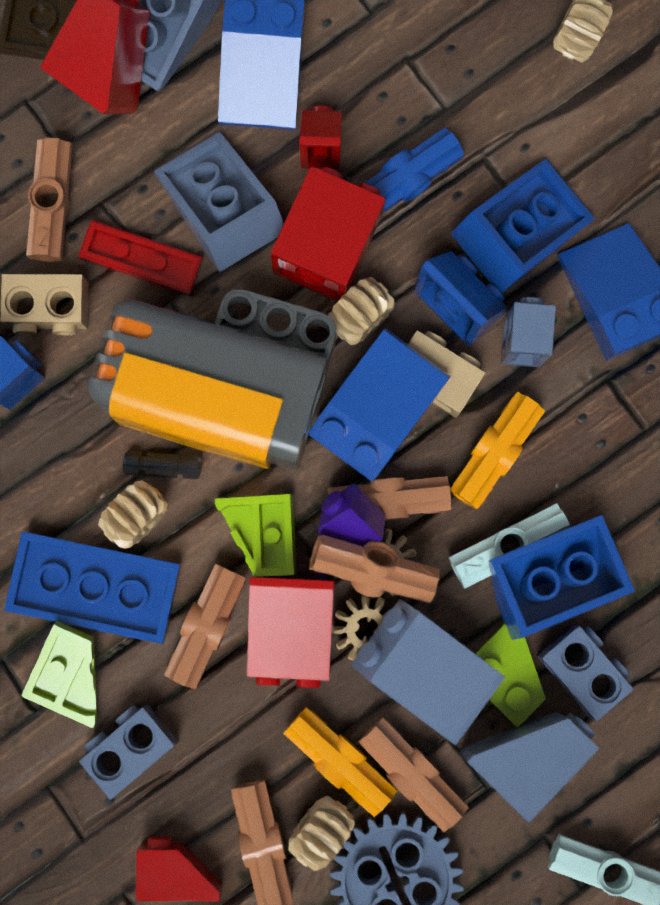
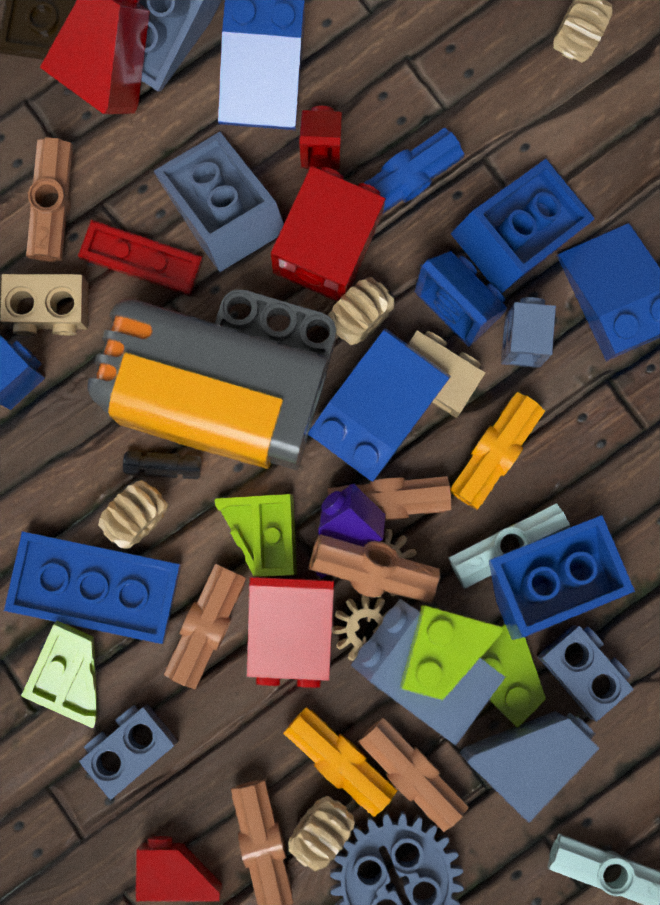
none -> lime wing [399,605,503,700]

